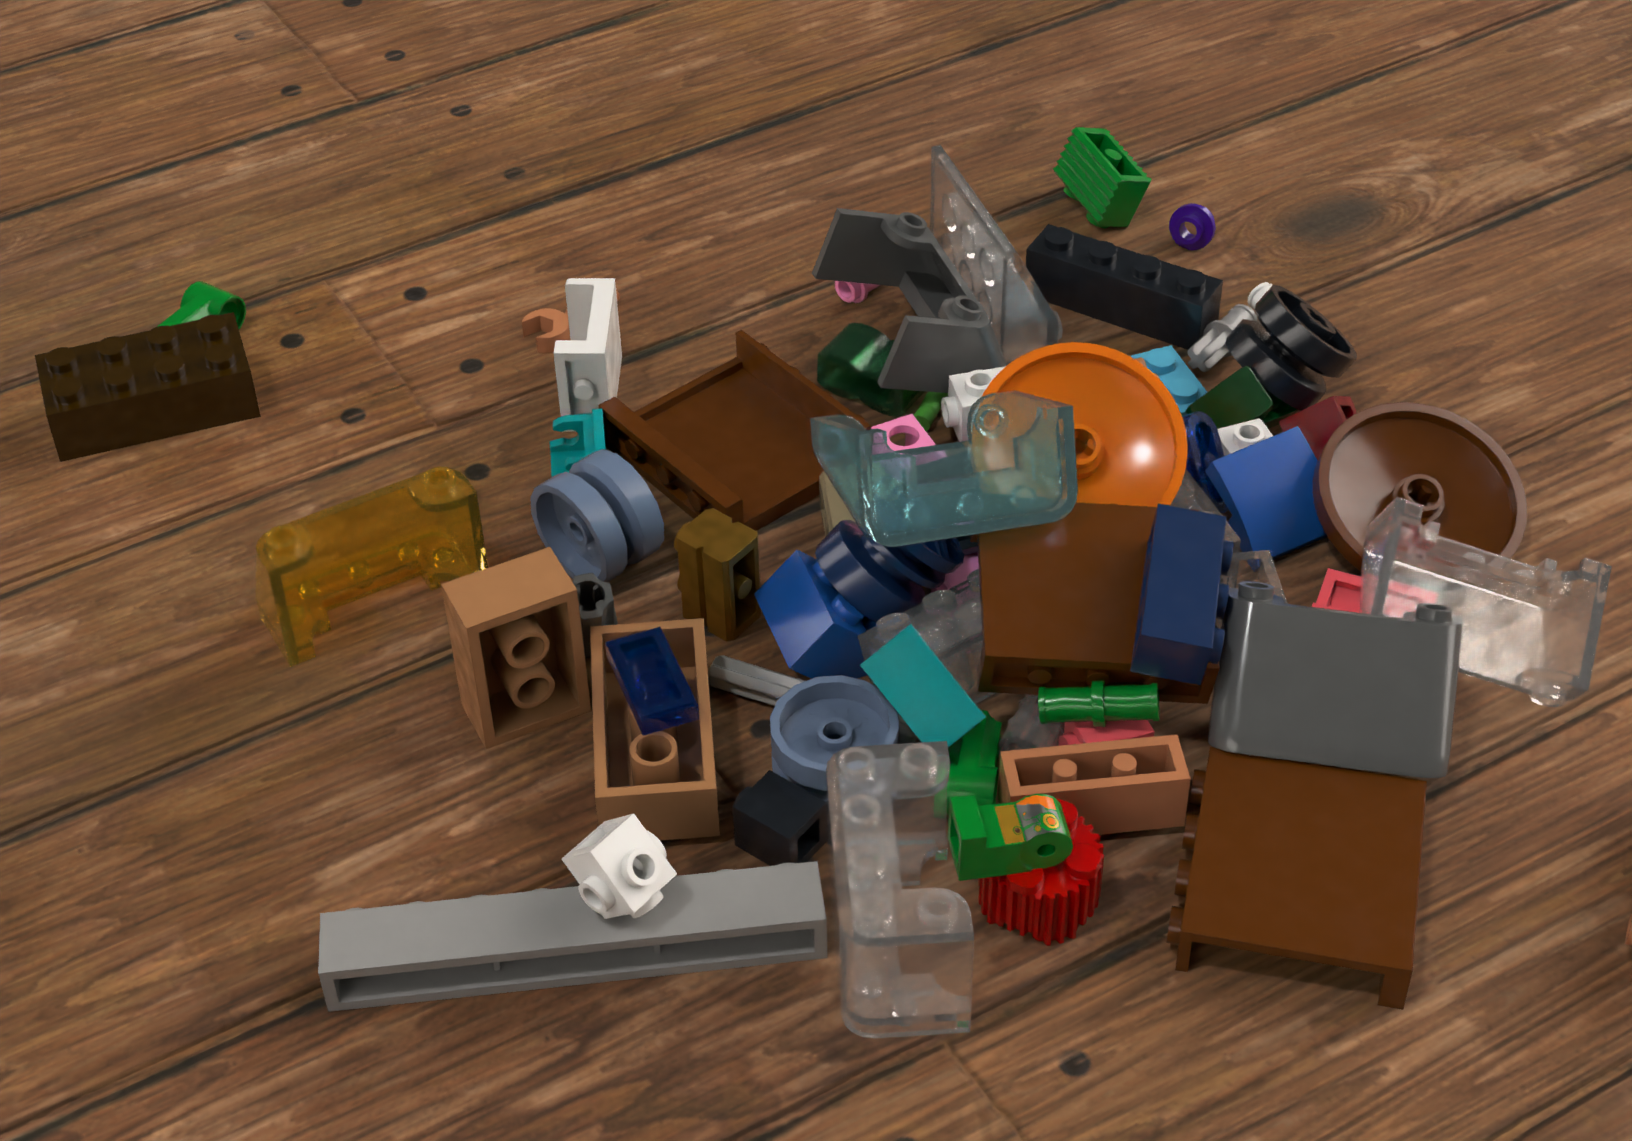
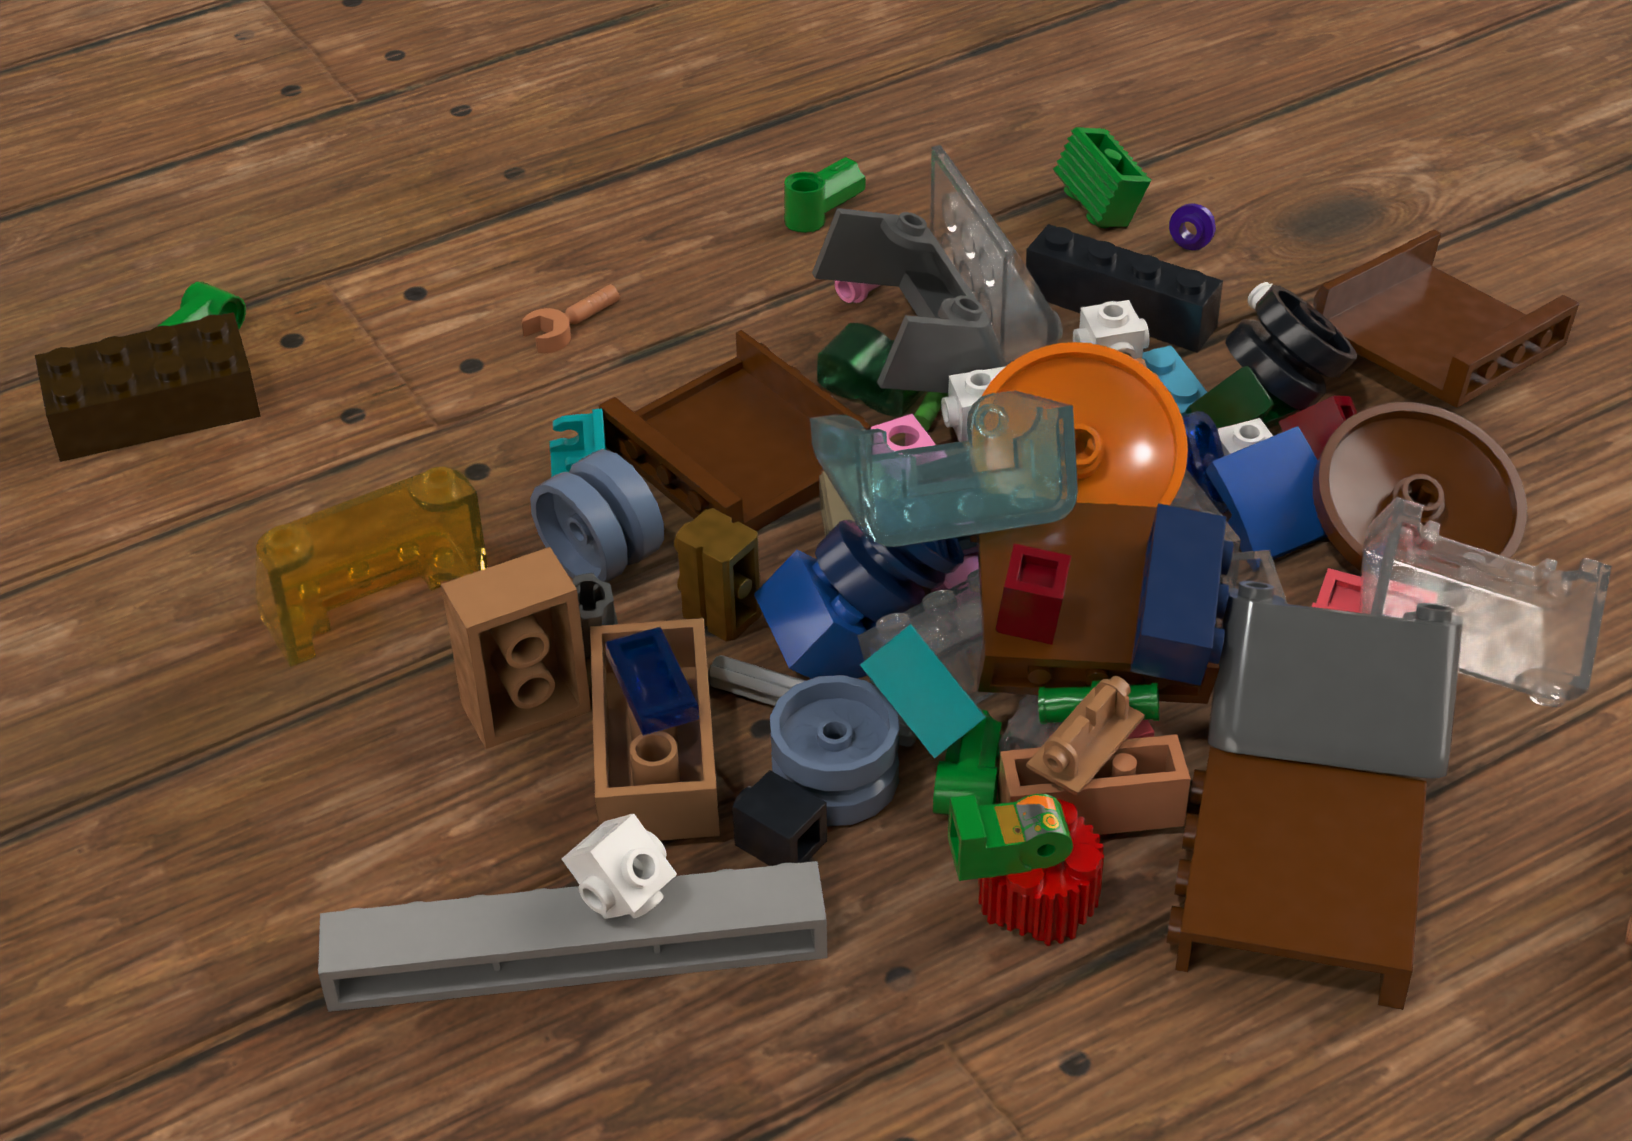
white panel [553,278,622,432] -> none
clear windscreen [826,741,974,1038] -> none
light grey axle [1188,304,1258,372] -> none
none -> green piece [784,157,866,233]
none -> dark red panel [995,543,1072,645]
none -> medium nougat hinge [1026,676,1145,796]
none -> white brick [1073,300,1150,359]
none -> reddish brown panel [1313,229,1580,408]

